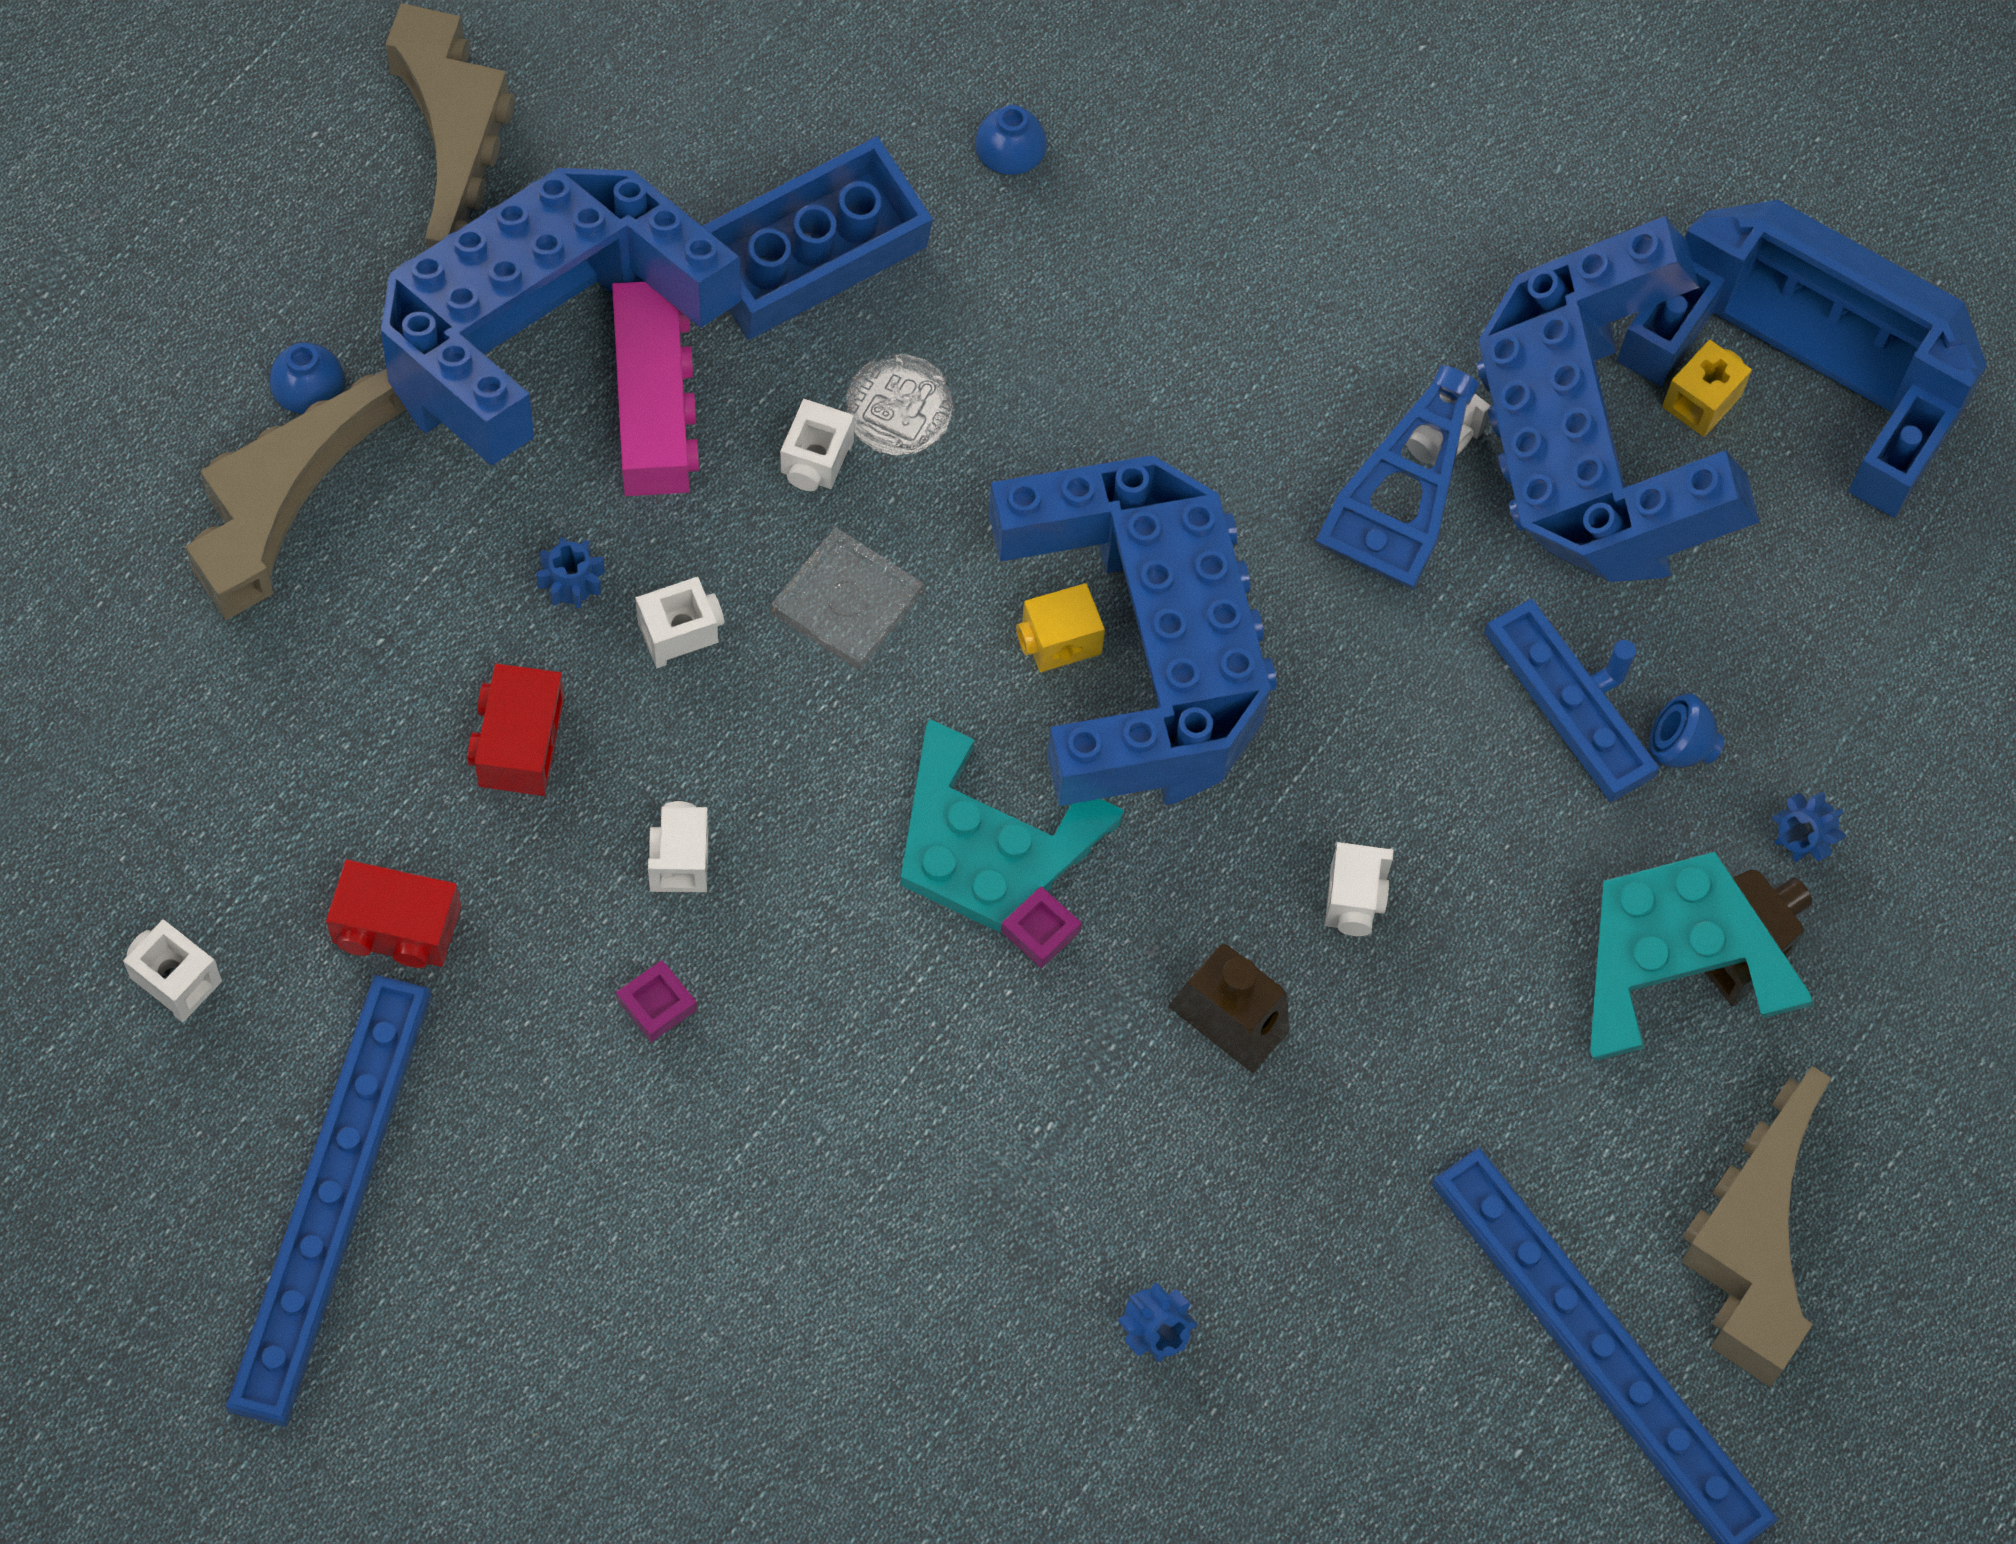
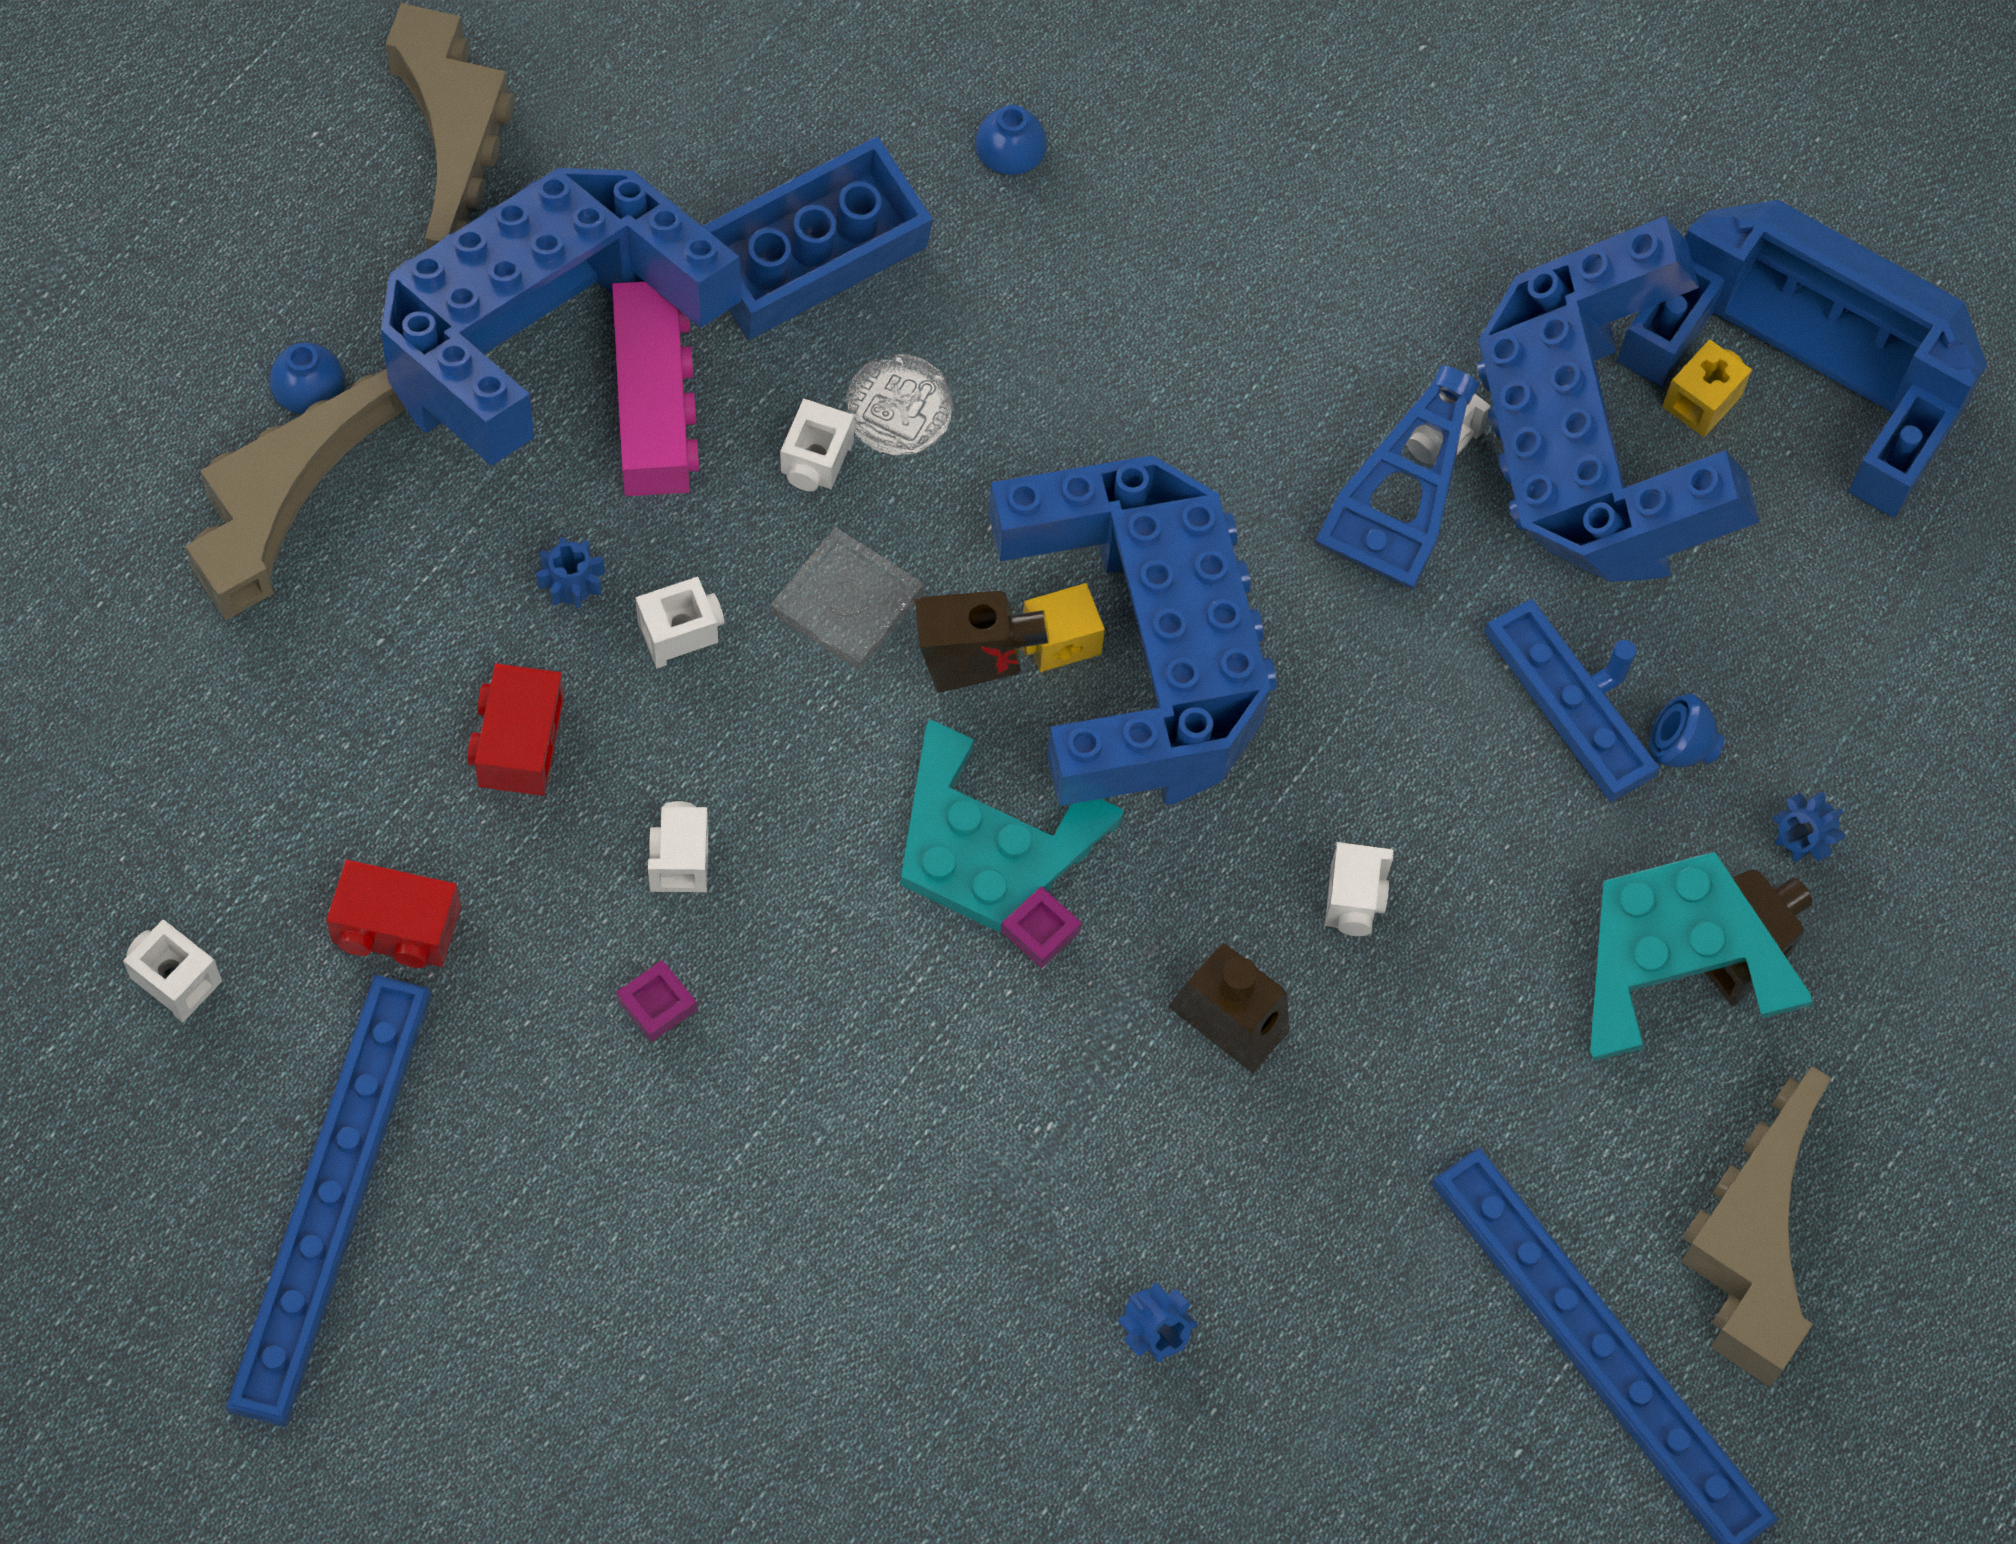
none -> dark brown torso [915,591,1049,693]

